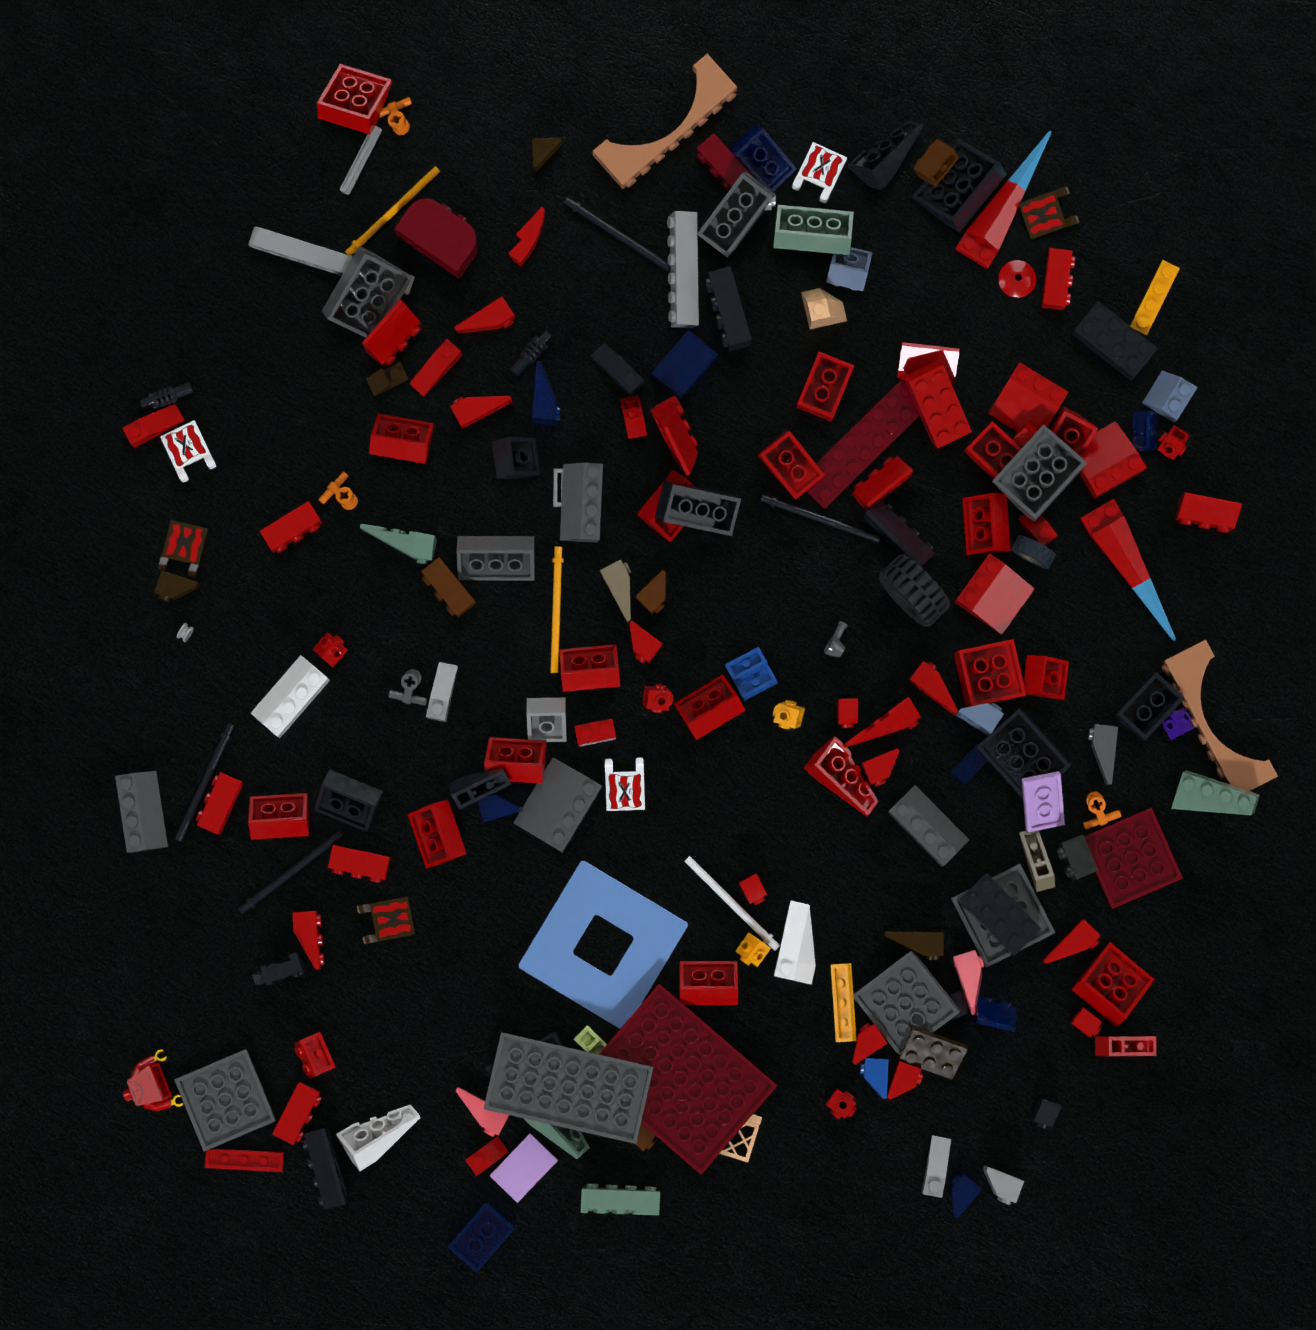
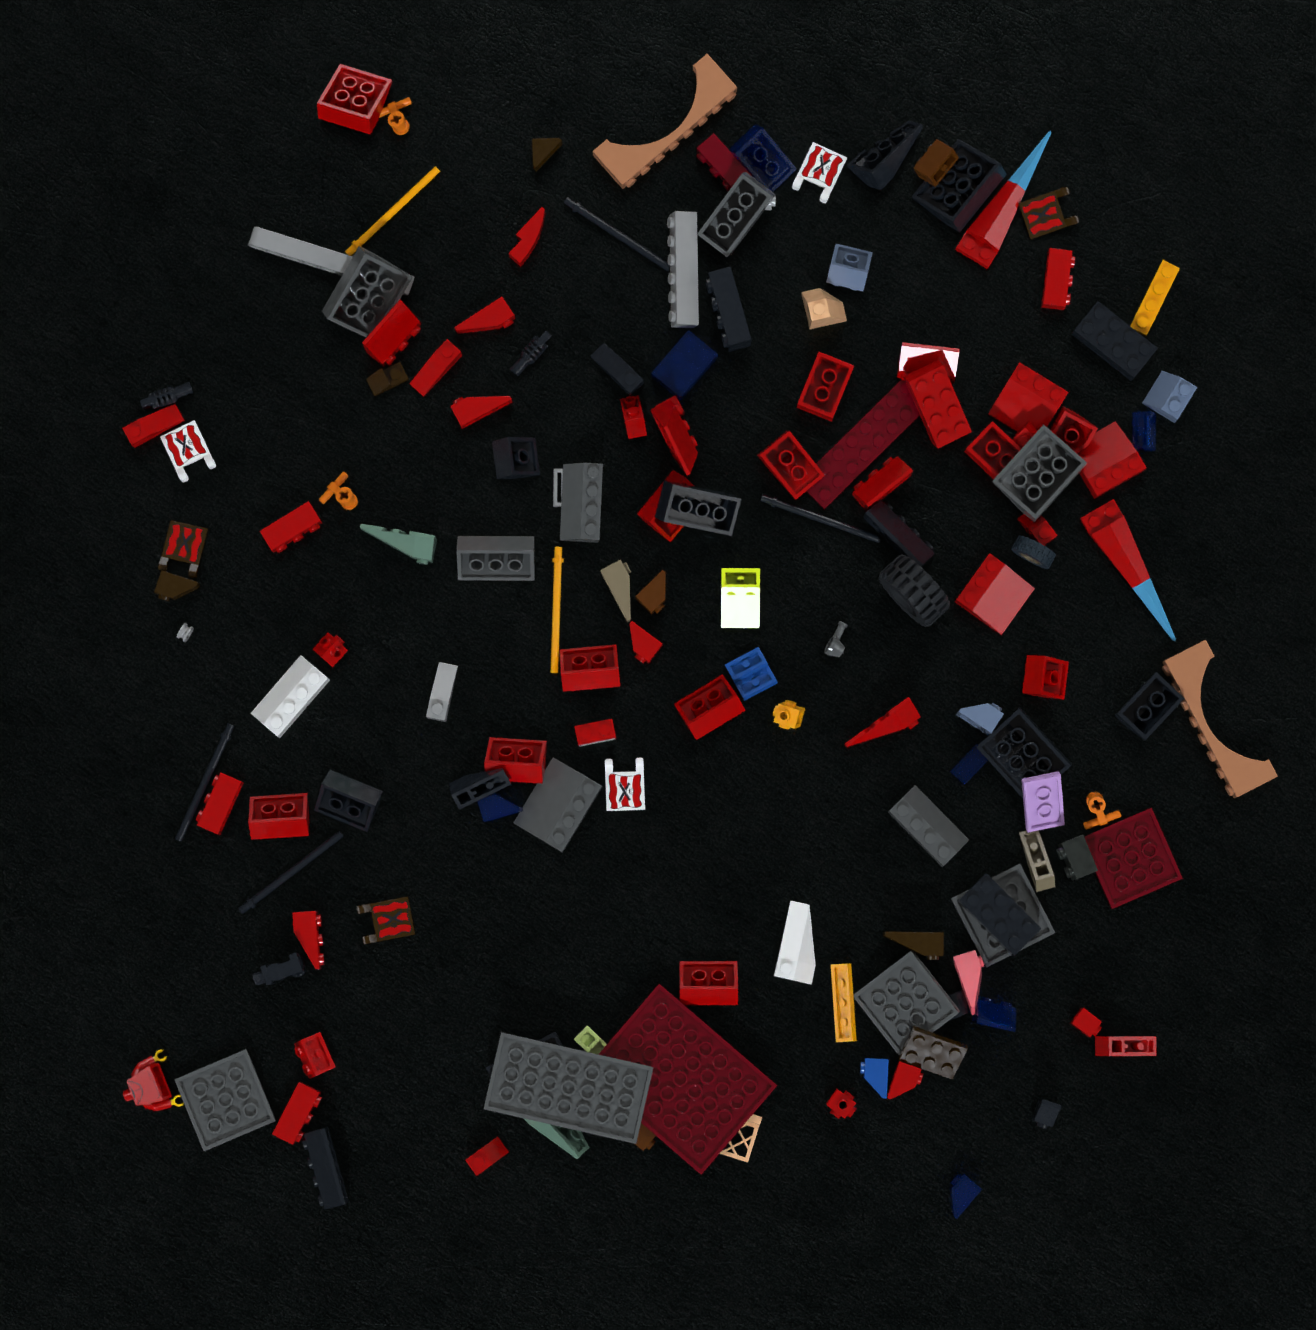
dark grey slope [115,771,168,853] -> none
red tile [205,1148,284,1172] -> none
red brick [328,845,391,883] -> none
white wedge [336,1105,420,1171] -> none
light grey axle [340,126,382,195] -> none
red slope [369,414,434,464] -> none
dark grey piece [389,669,427,706] -> none
dark red brick [394,199,478,279] -> none
red slope [408,800,467,869] -> none
reddish brown brick [421,557,476,618] -> none
clear blue brick [448,1201,516,1273] -> none
coral slope [456,1087,509,1137] -> none
lavender tile [490,1133,558,1203] -> none
medium blue piece [519,861,688,1029] -> none
light grey slope [527,698,567,742] -> none
clear blue slope [532,361,561,426] -> none
sand green wedge [581,1184,660,1215] -> none
red brick [642,684,673,713] -> none
white bar [685,856,780,951] -> none
light orange brick [736,933,771,967] -> none
red slope [739,874,767,905] -> none
sand green brick [774,205,853,255] -> none
red wedge [804,736,878,816] -> none
red slope [837,698,858,728] -> none
red slope [852,1023,887,1065] -> none
red slope [861,748,899,787] -> none
red slope [908,661,958,715] -> none
light grey slope [921,1135,951,1198] -> none
red slope [953,639,1026,708] -> none
red slope [963,493,1011,555] -> none
light grey slope [983,1165,1024,1205] -> none
red dish [998,260,1036,298] -> none
red slope [1042,919,1101,964] -> none
red slope [1071,942,1155,1027] -> none
dark grey slope [1088,724,1118,785] -> none
red brick [1157,425,1190,460] -> none
dark purple brick [1162,708,1195,740] -> none
sand green wedge [1171,770,1260,815] -> none
red slope [1175,492,1242,533] -> none
none -> slope [721,568,760,628]

